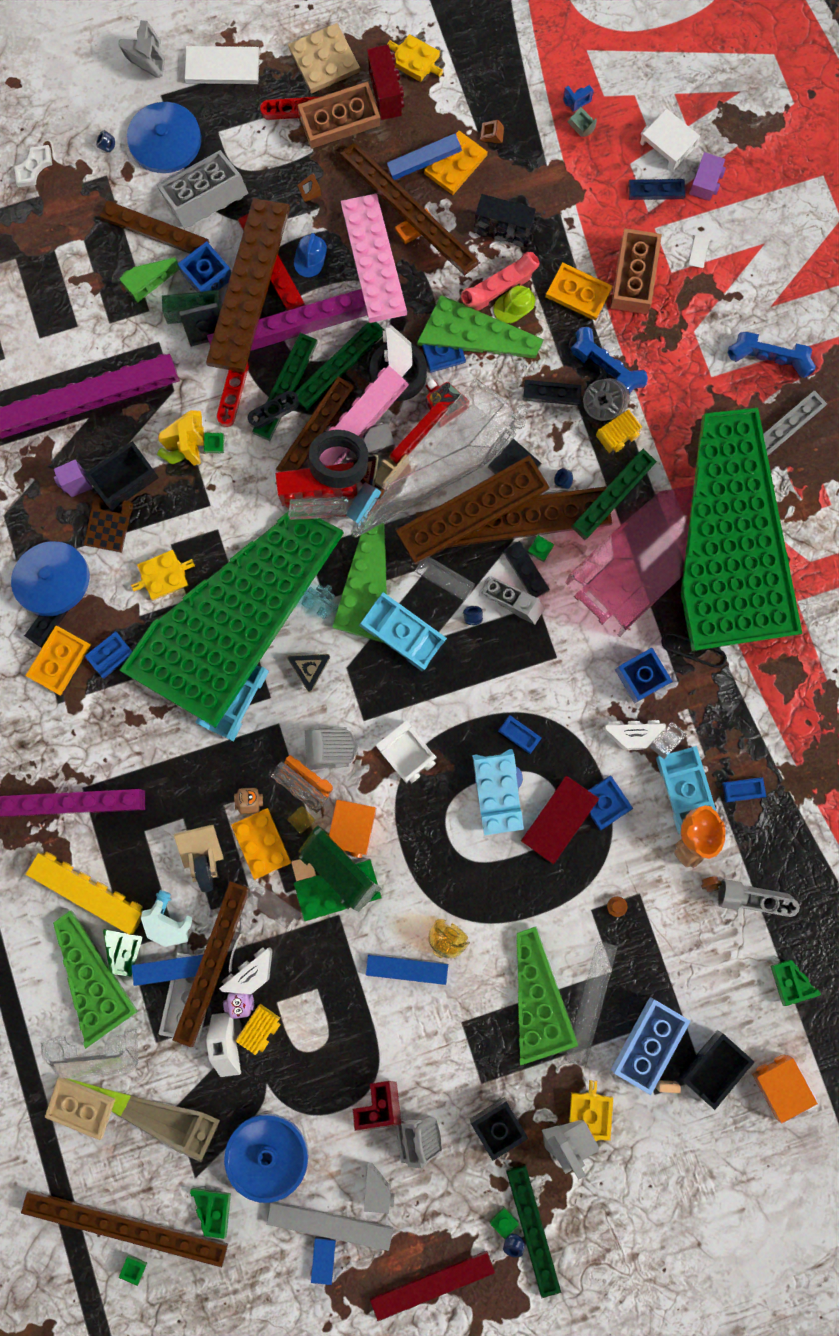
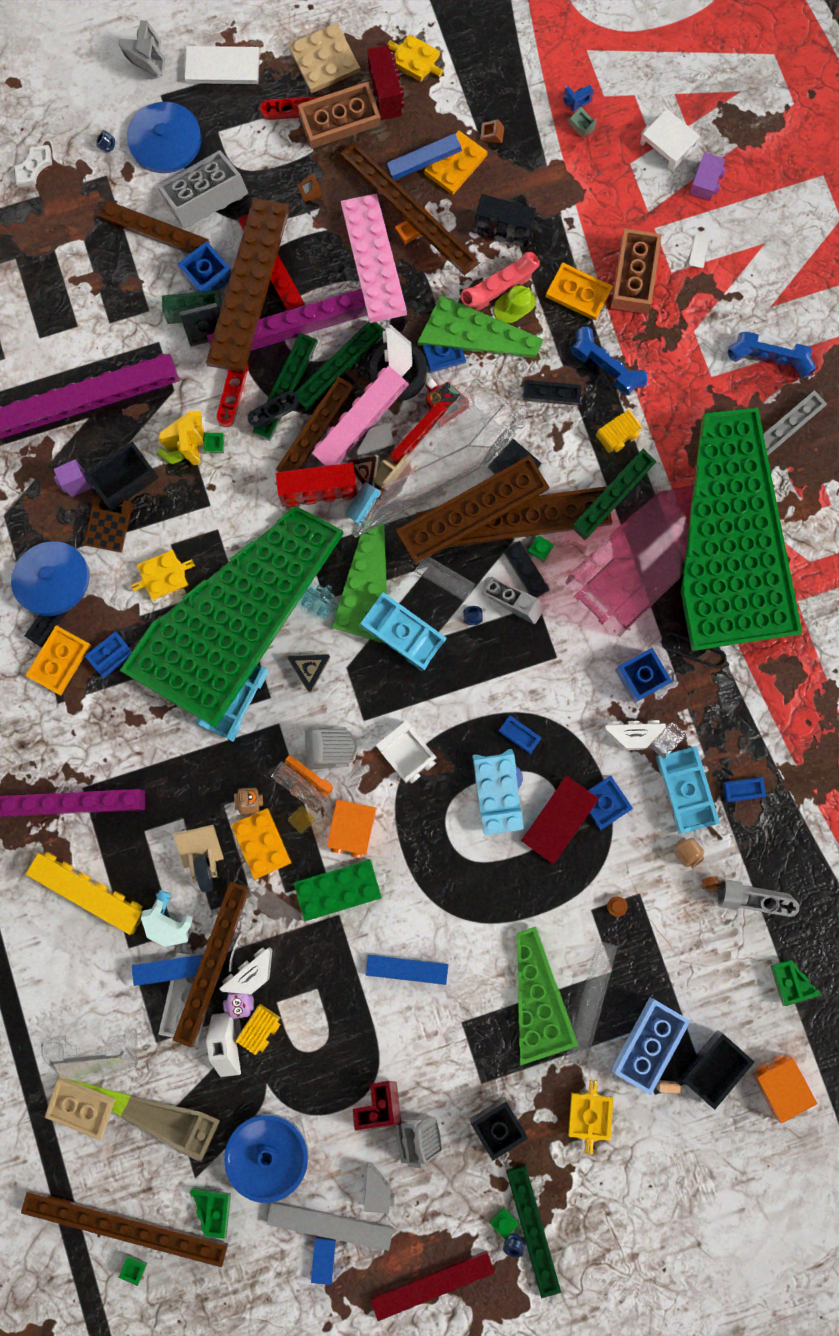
bright green wing [53,910,138,1049] -> none
wing [103,929,142,977] -> none
bright green slope [119,258,180,303] -> none
clear plate [288,497,349,520] -> none
light nougat tile [292,859,316,881] -> none
blue piece [294,233,327,277] -> none
dark green windscreen [298,825,382,912] -> none
black tyre [309,430,368,488] -> none
clear yellow cylinder [428,919,470,959] -> none
light grey piece [542,1120,599,1180] -> none
dark blue tile [554,468,573,489] -> none
flat silver wheel [583,378,630,421] -> none
dark blue tile [628,179,685,200] -> none
orange cylinder [681,805,726,859] -> none

